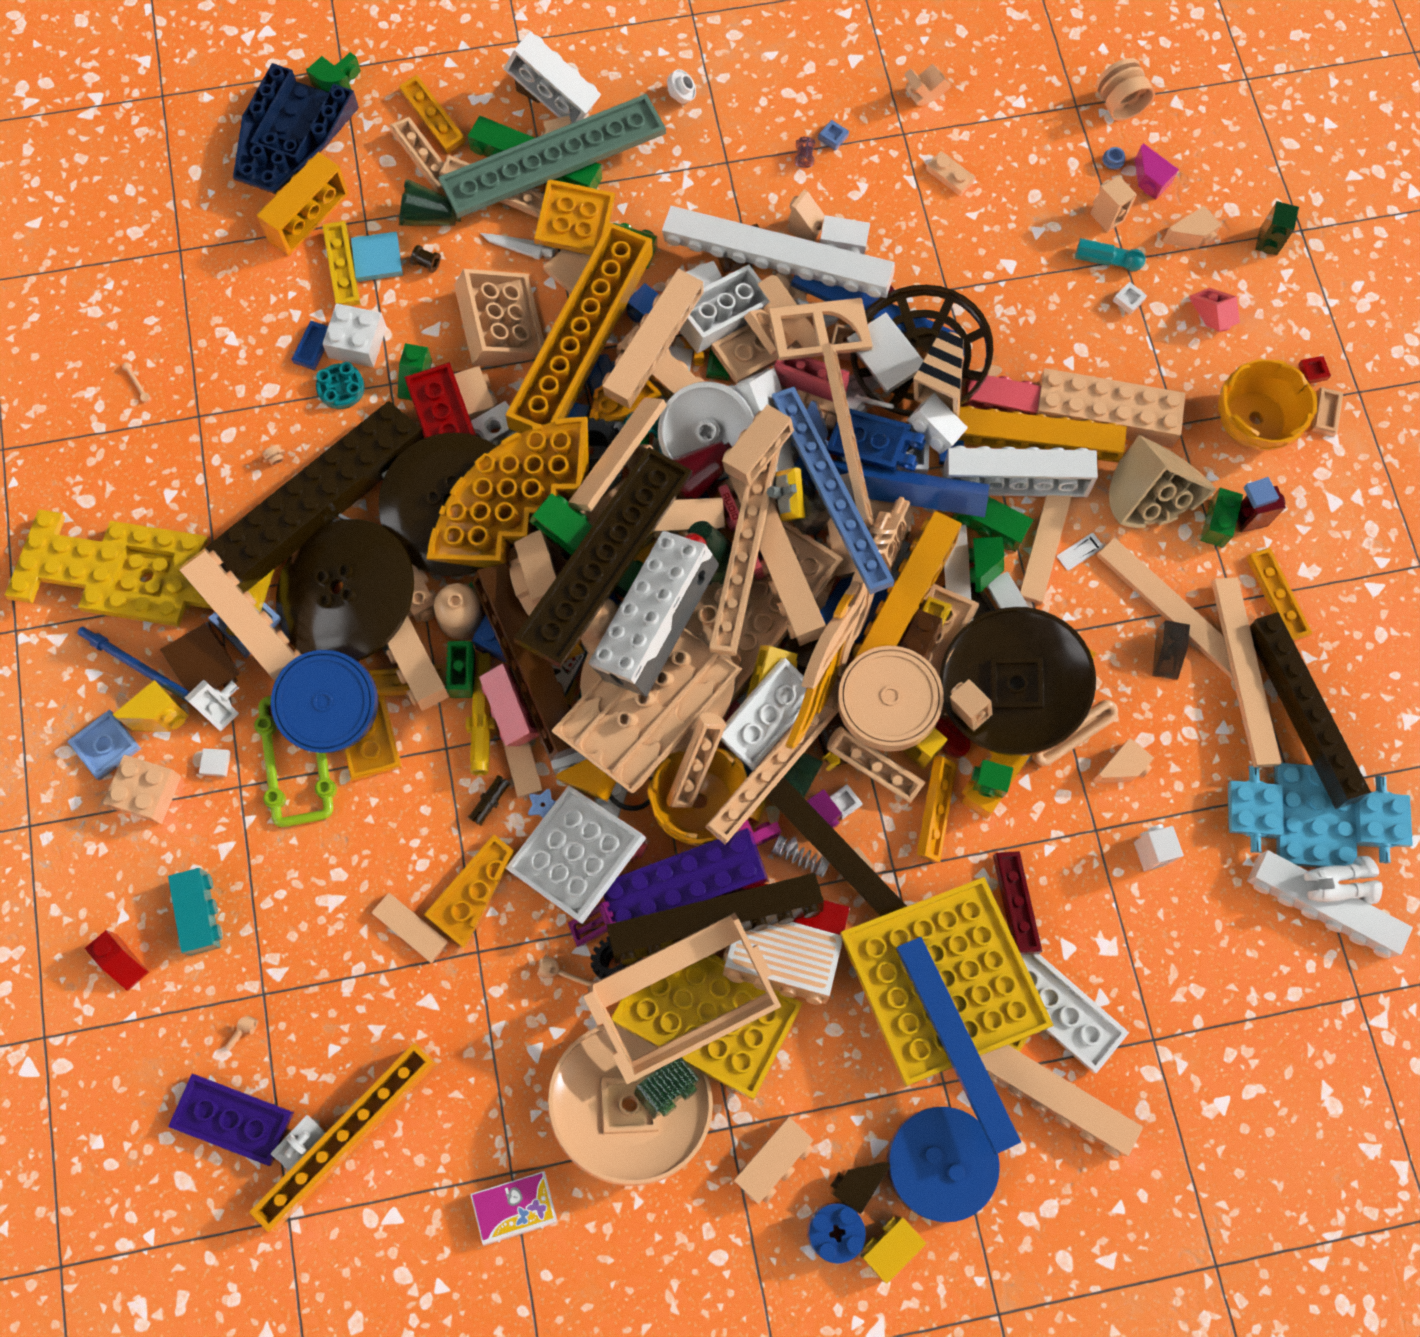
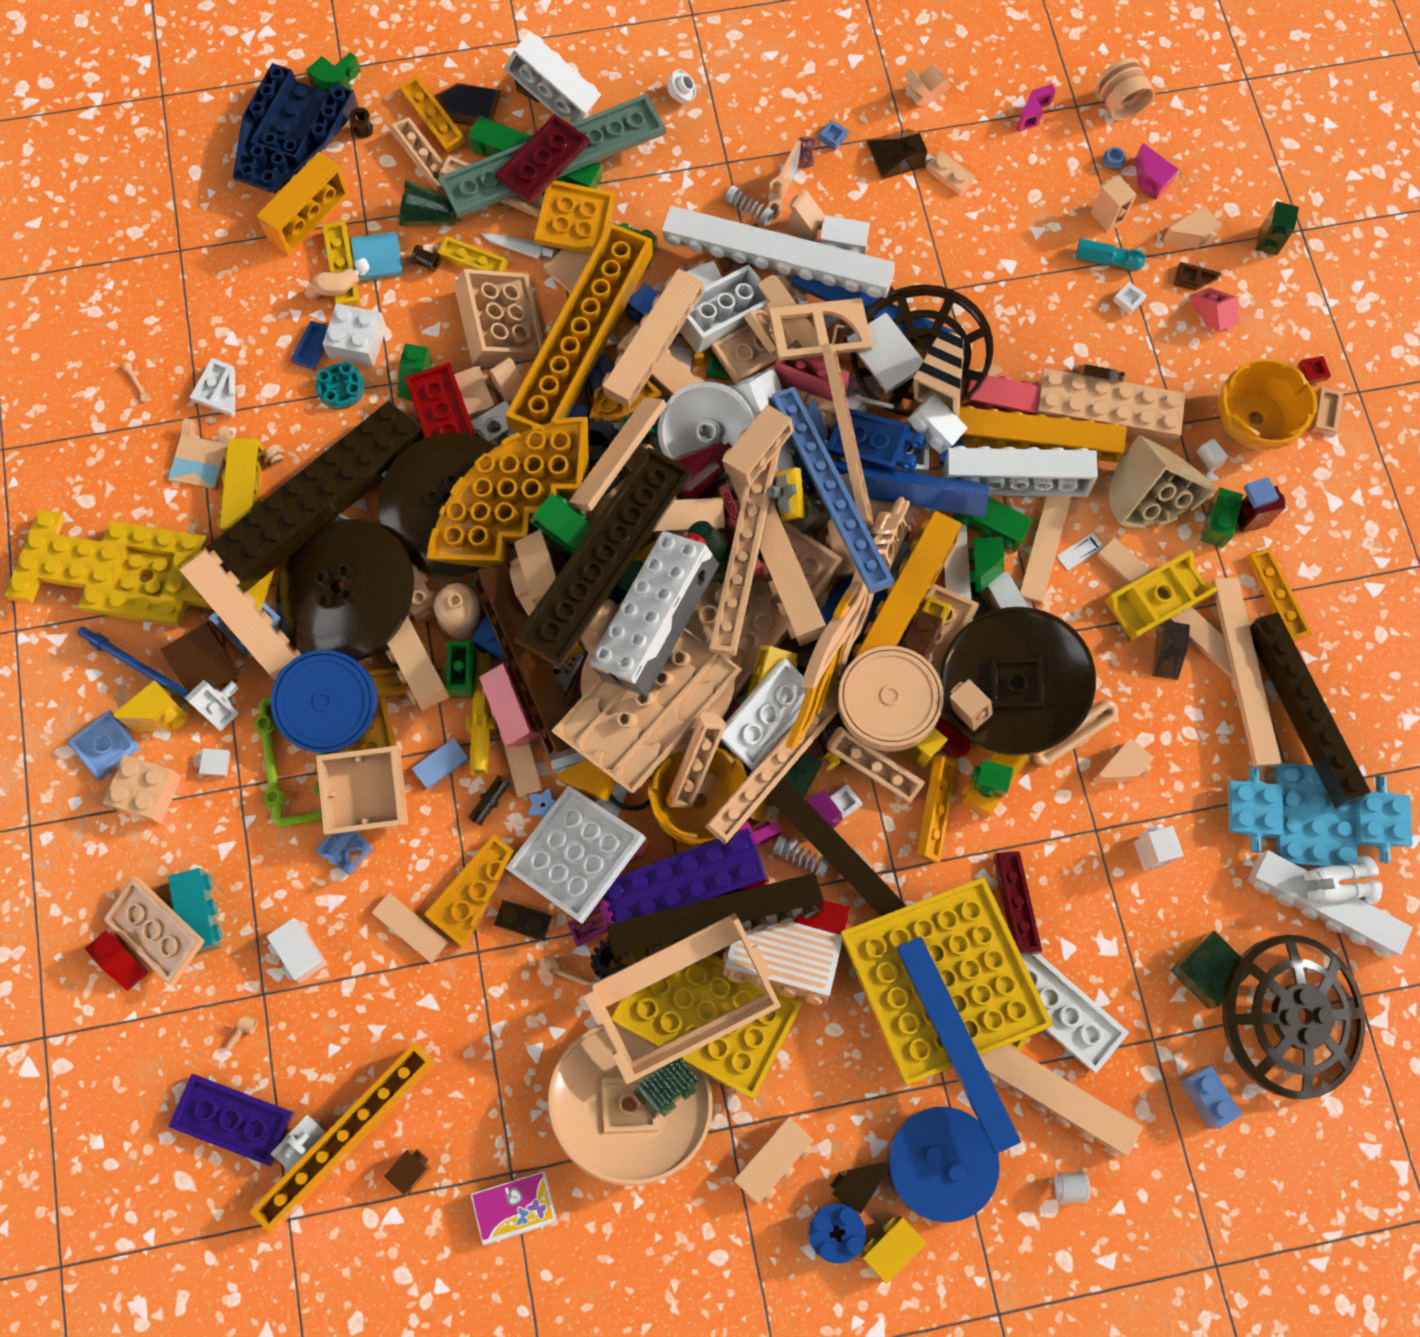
none -> light nougat tile [103,877,205,985]
none -> light nougat flag [168,418,234,490]
none -> white wing [190,358,235,418]
none -> yellow brick [217,439,264,533]
none -> white brick [266,918,328,983]
none -> light nougat arm [304,258,369,300]
none -> light nougat container [316,746,409,835]
none -> medium blue piece [316,832,374,876]
none -> dark brown bush [349,107,373,138]
none -> reddish brown brick [384,1149,431,1195]
none -> light blue tile [412,738,469,790]
none -> black tile [434,83,501,126]
none -> yellow tile [437,236,509,272]
none -> light nougat slope [490,357,524,407]
none -> dark brown plate [494,900,553,942]
none -> dark red tile [495,114,590,205]
none -> white piece [724,185,774,227]
none -> light nougat flag [768,140,801,217]
none -> dark brown slope [867,129,928,179]
none -> dark pink slope [1017,84,1056,132]
none -> white piece [1055,1172,1090,1204]
none -> dark brown tile [1072,364,1126,382]
none -> yellow piece [1105,550,1218,642]
none -> clear green brick [1170,930,1250,1009]
none -> reddish brown tile [1173,262,1221,291]
none -> medium blue brick [1179,1065,1242,1129]
none -> white brick [1196,439,1228,472]
none -> dark brown dish [1222,935,1366,1099]

